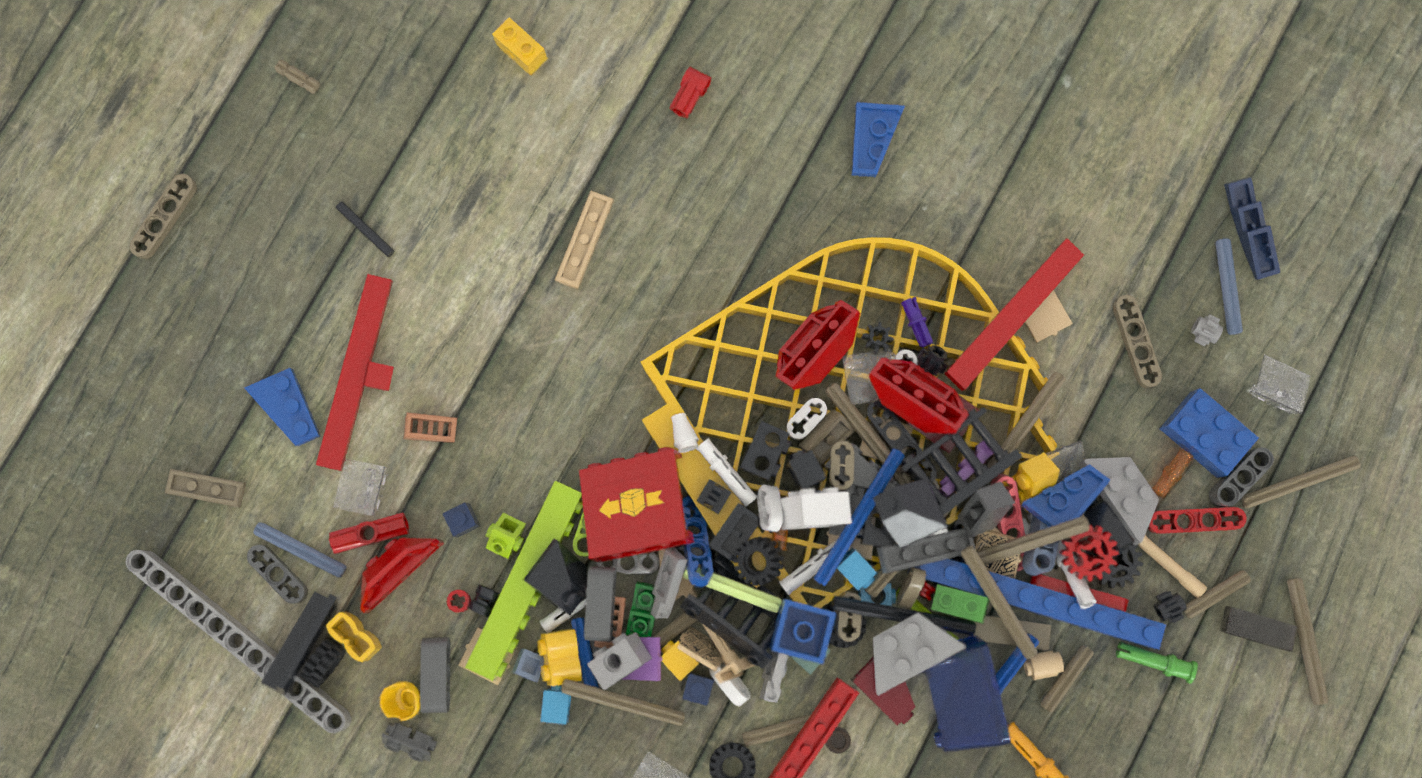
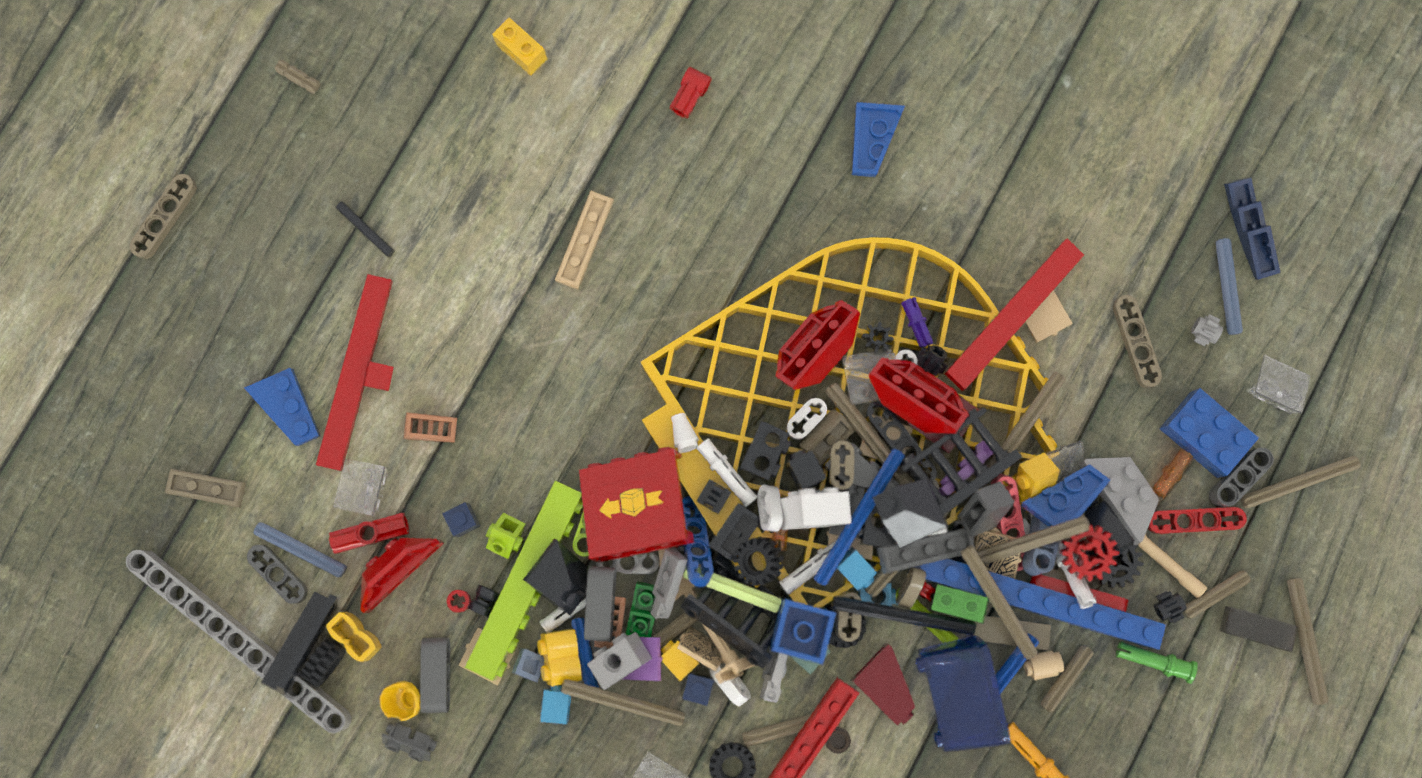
light grey wing [873,612,966,695] -> none

